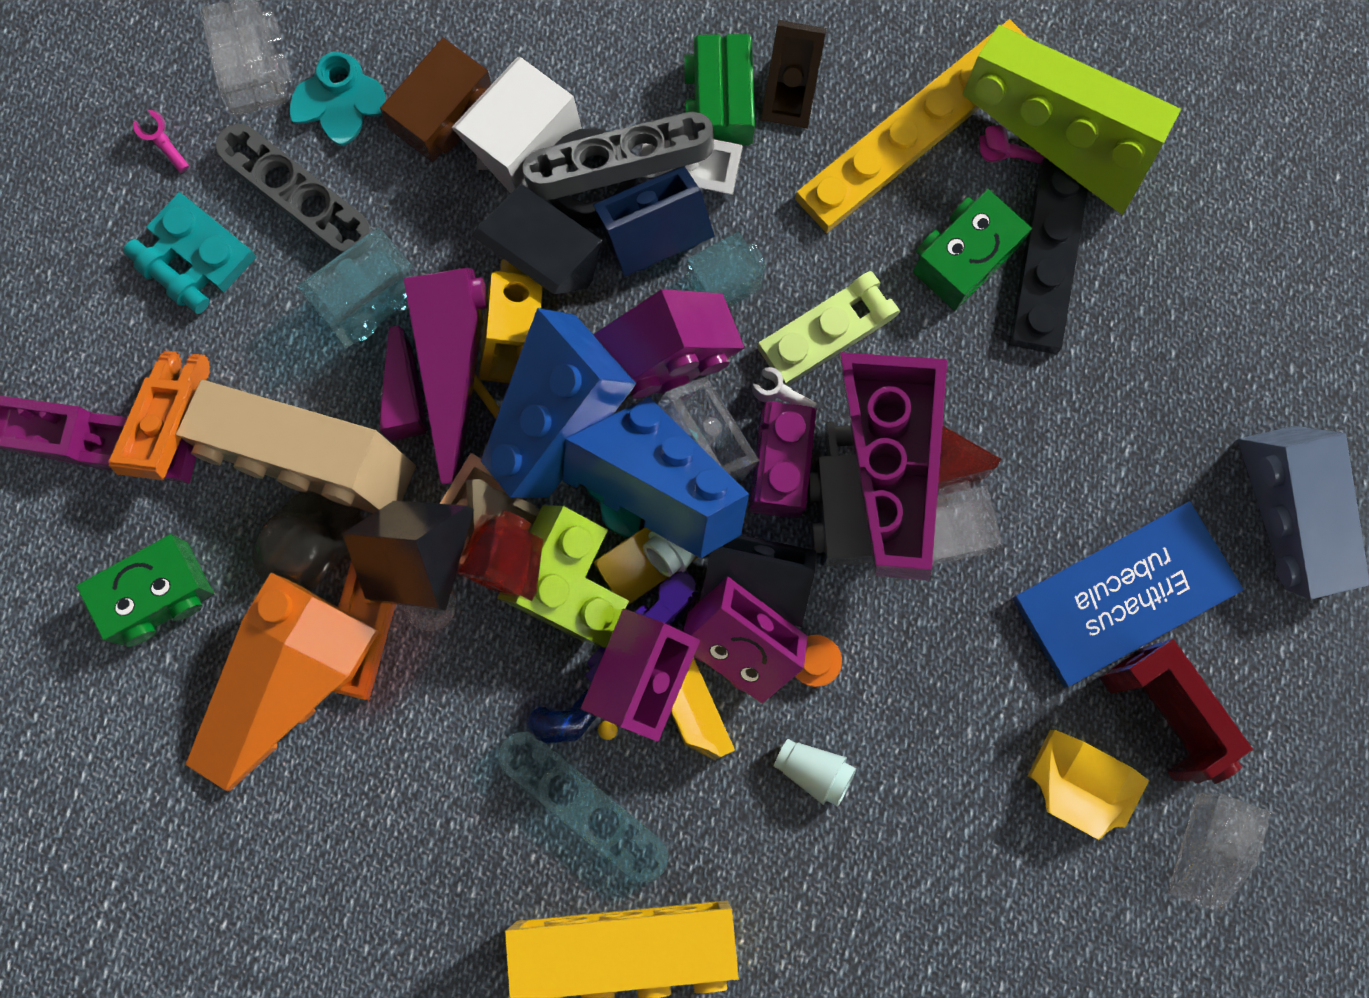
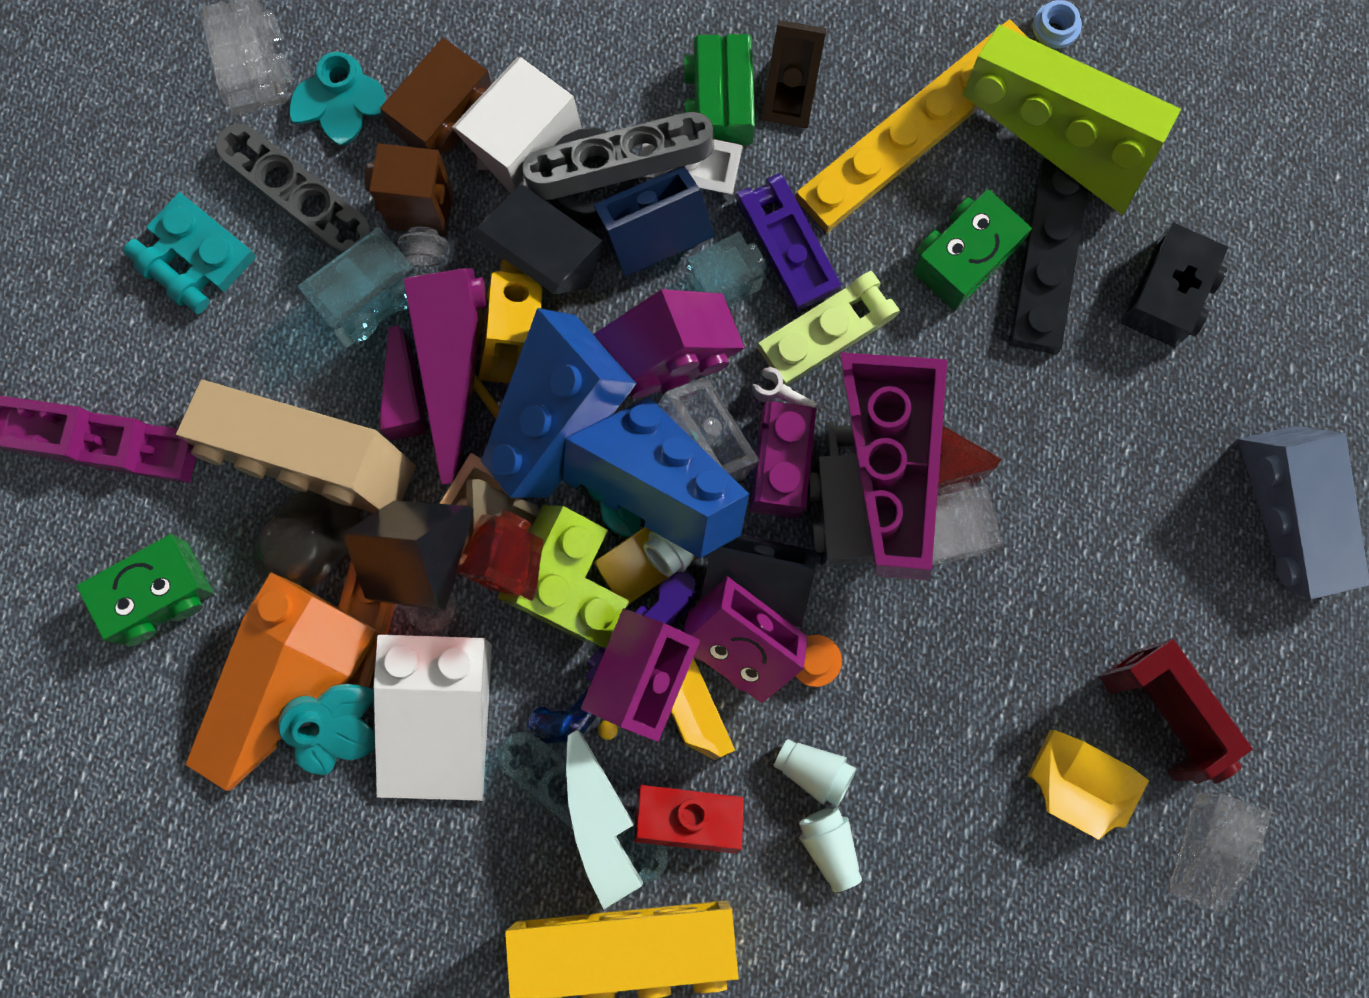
orange hinge [109,351,211,480] -> none
dark pink hand [133,110,190,173] -> none
dark pink hand [979,125,1045,164] -> none
blue tile [1012,501,1244,688] -> none
none -> teal plate [278,684,375,775]
none -> reddish brown brick [365,143,454,236]
none -> white slope [374,635,492,801]
none -> clear plate [397,227,448,267]
none -> light aqua slope [566,730,643,909]
none -> red plate [633,785,744,854]
none -> dark purple plate [735,173,842,312]
none -> light aqua cone [799,807,862,892]
none -> light blue plate [1033,0,1082,49]
none -> black brick [1121,222,1229,348]

